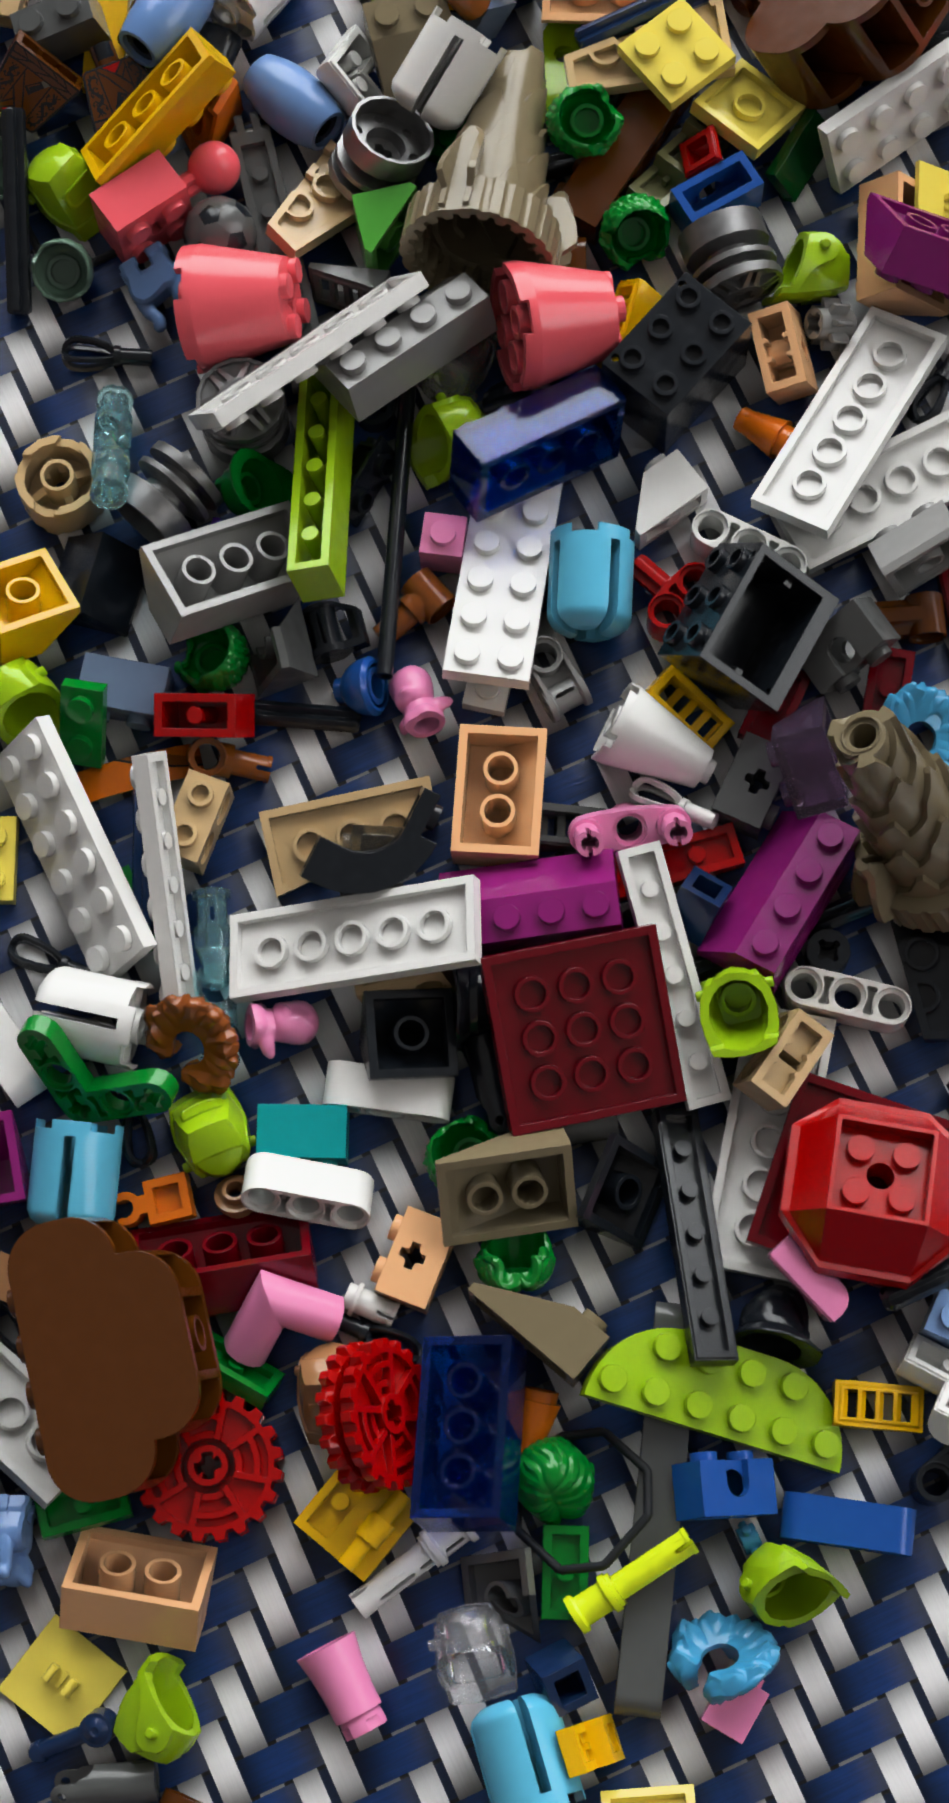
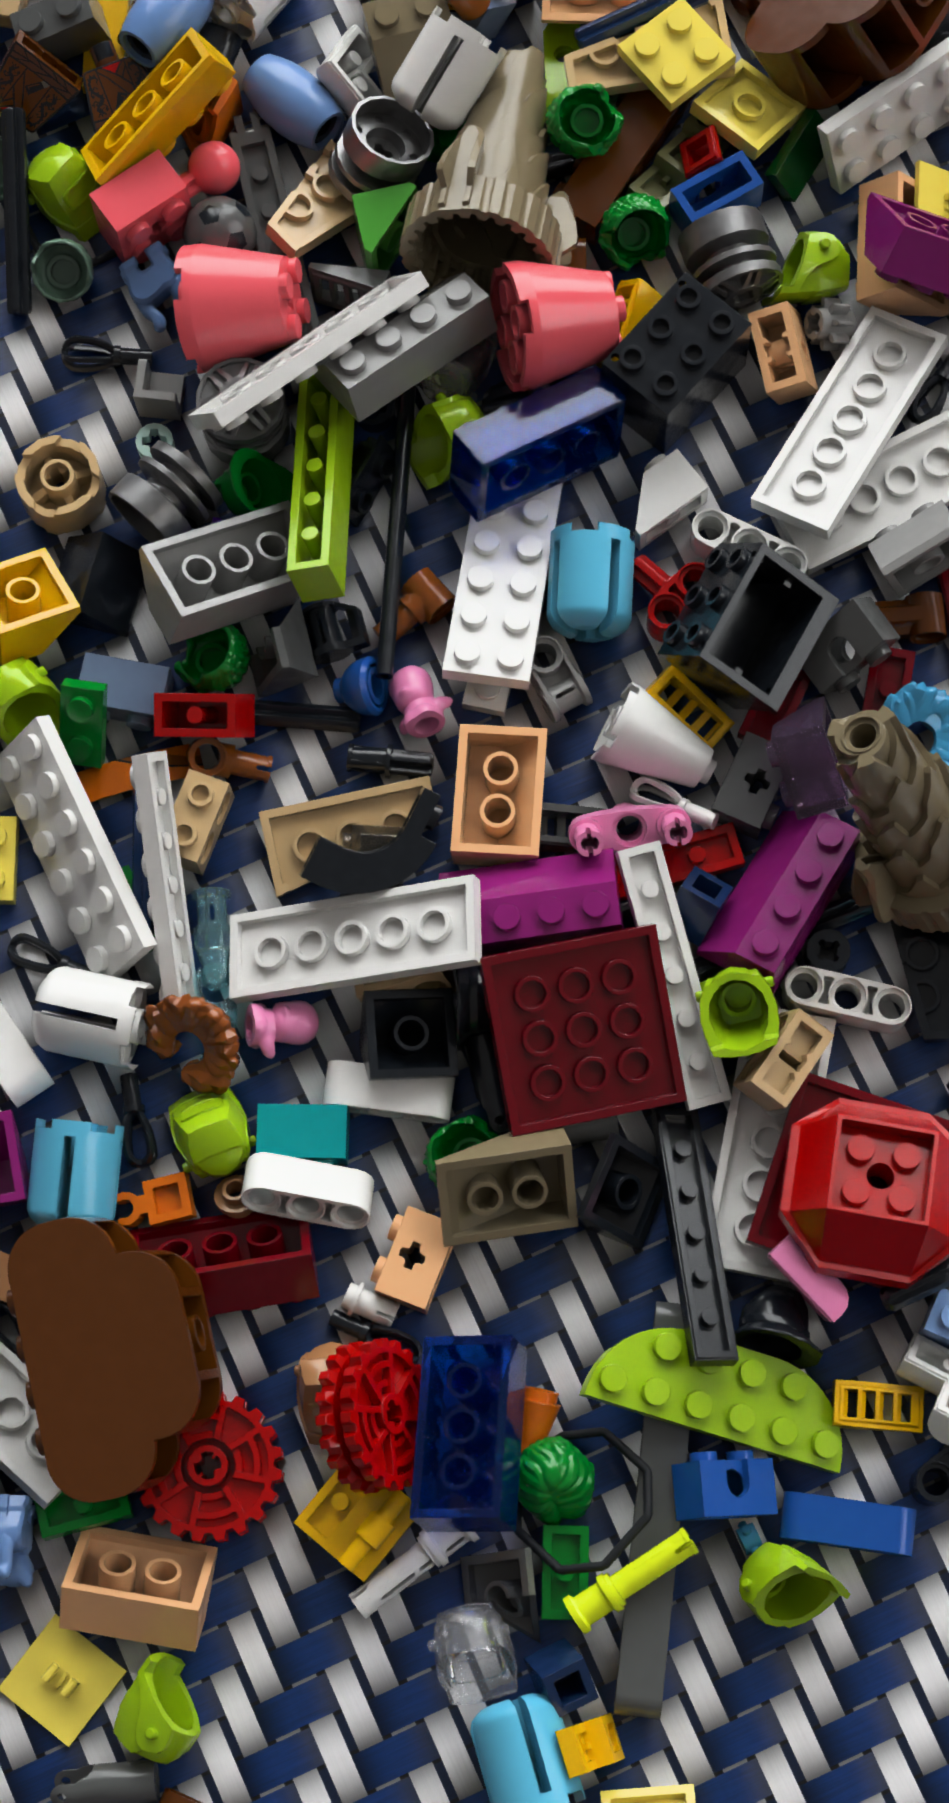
green beam [17,1015,179,1123] -> none
dark blue piece [28,1707,117,1763] -> none
clear light blue piece [90,384,134,510] -> none
green plate [212,1331,285,1410] -> none
bright pink brick [224,1269,344,1367] -> none
bright pink plant [297,1630,387,1742] -> none
bright pink brick [419,512,468,574] -> none
dark tan slope [468,1282,609,1388] -> none
green hair [473,1231,556,1293] -> none
dark azure piece [667,1610,781,1705] -> none
bright pink brick [699,1680,770,1744] -> none
orange cone [733,407,794,459] -> none
none -> light grey panel [133,359,186,421]
none -> light aqua bush [135,423,176,458]
none -> black axle [346,744,434,779]

